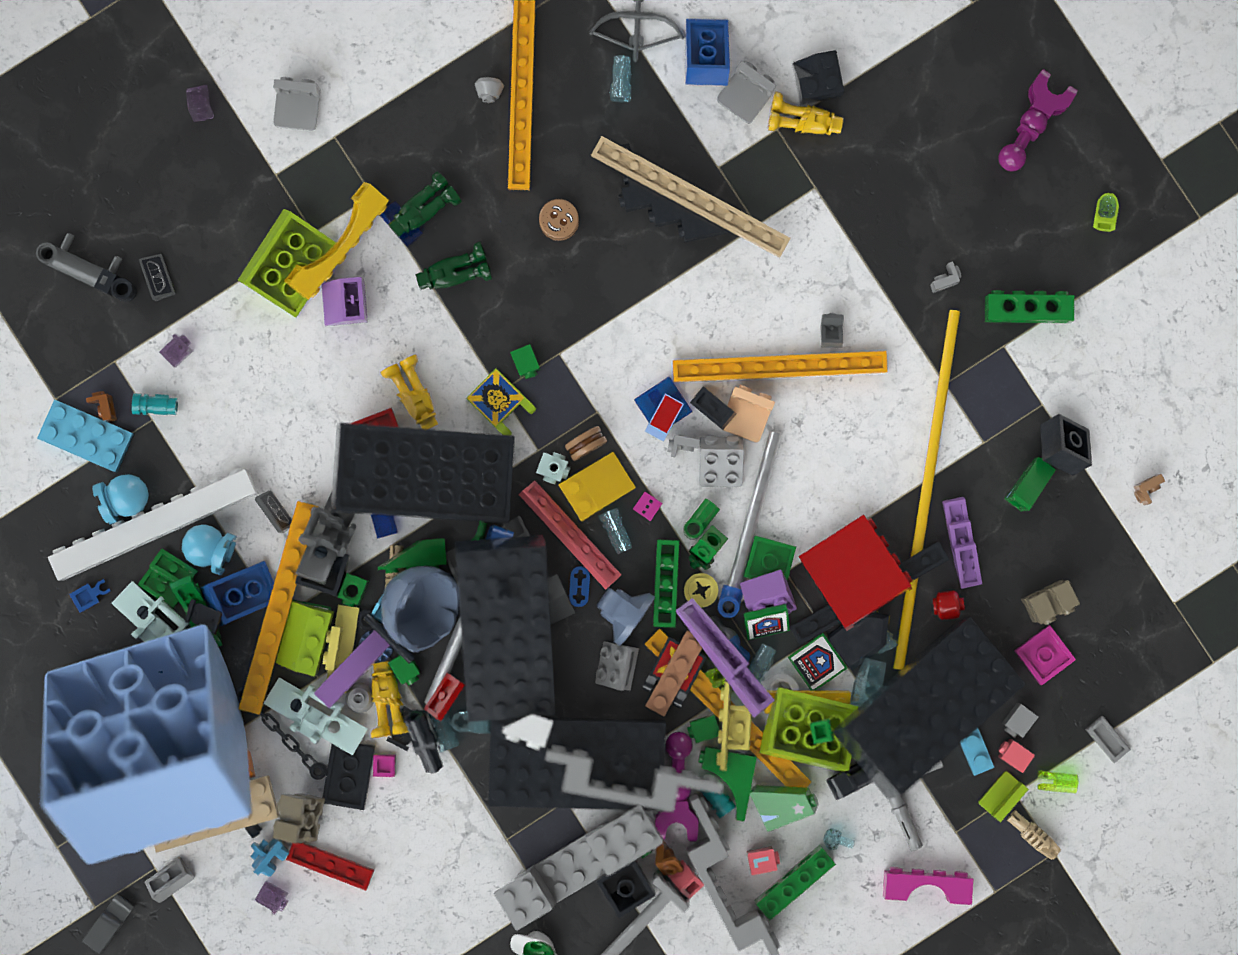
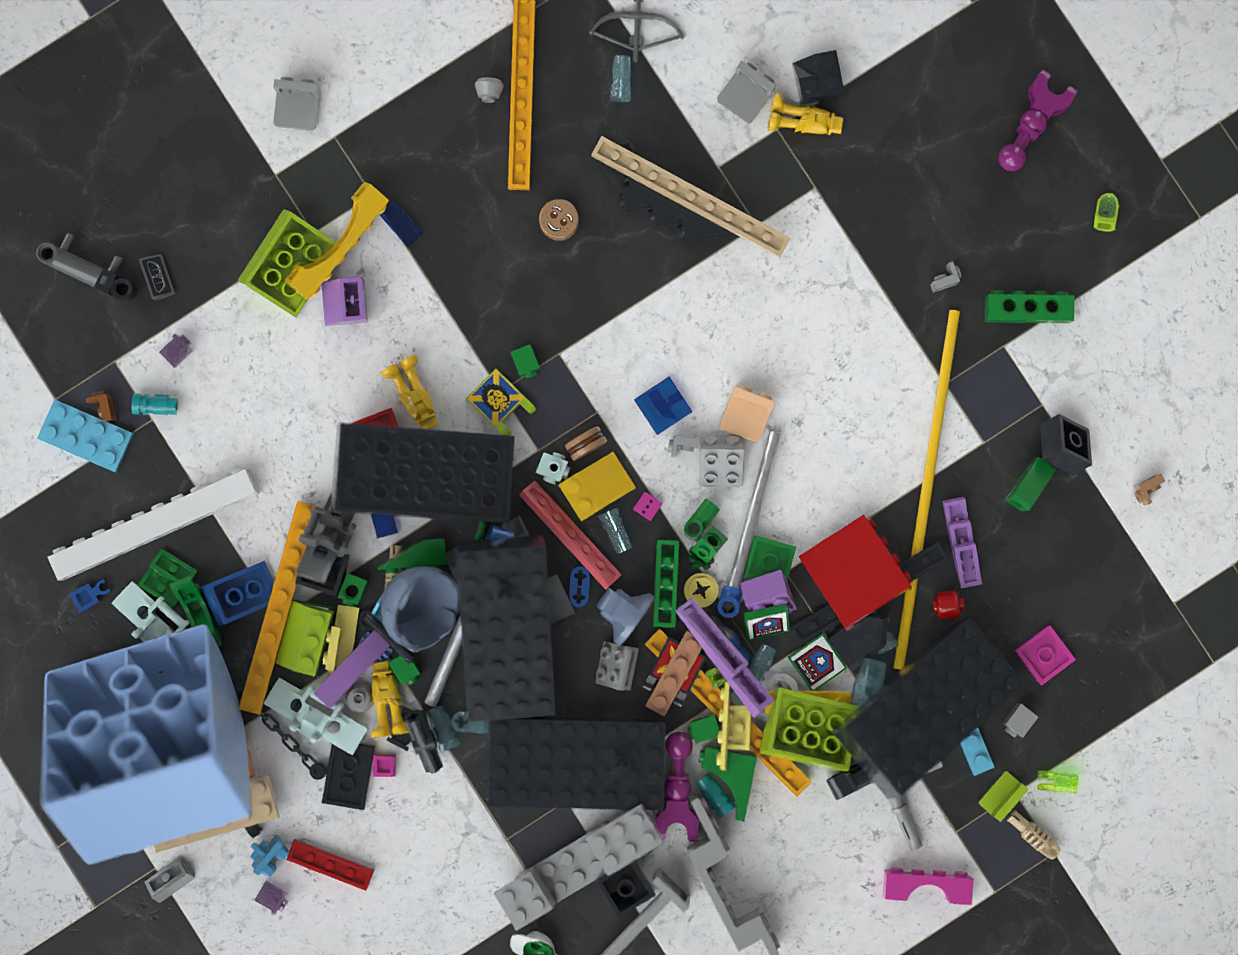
dark grey piece [82,894,135,954] -> none
medium azure tile [93,474,149,525] -> none
medium azure tile [182,525,237,575] -> none
black piece [184,599,223,635] -> none
clear purple bracket [186,85,214,122] -> none
slope [255,491,292,533] -> none
dark tan brick [273,793,325,843] -> none
dark green piece [388,172,462,237] -> none
dark green piece [415,241,492,290] -> none
red plate [424,673,465,721] -> none
white slope [503,714,553,750] -> none
light grey bracket [546,745,724,812] -> none
red tile [645,394,684,442] -> none
dark orange bracket [655,841,683,876] -> none
coral brick [667,860,704,899] -> none
light orange plate [673,351,887,382] -> none
blue slope [685,19,730,86] -> none
black plate [690,386,737,430] -> none
coral brick [746,846,780,875] -> none
slope [749,785,818,832] -> none
green brick [754,845,836,921] -> none
green slope [810,719,834,744] -> none
dark grey bracket [820,313,844,348] -> none
clear light blue plate [824,828,855,850] -> none
coral brick [998,739,1035,773] -> none
dark tan brick [1021,580,1080,625] -> none
light grey tile [1085,716,1131,763] -> none

